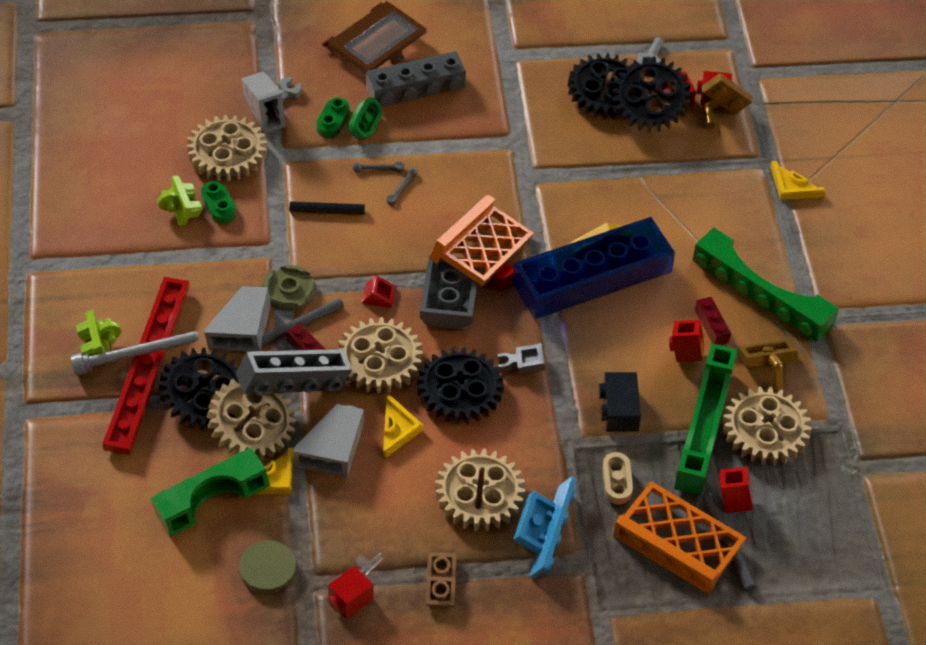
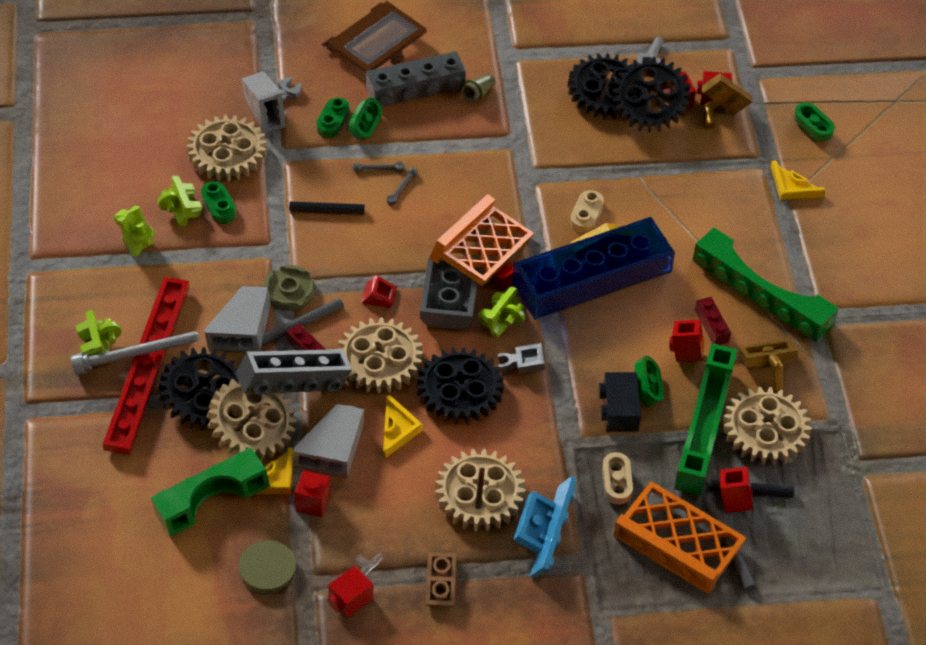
none -> lime hips [113,205,155,257]
none -> red brick [294,470,330,518]
none -> olive cone [462,73,496,102]
none -> lime hips [478,287,525,338]
none -> tan plate [570,190,604,233]
none -> green plate [634,356,664,406]
none -> black bar [710,479,794,498]
none -> green plate [794,102,835,141]

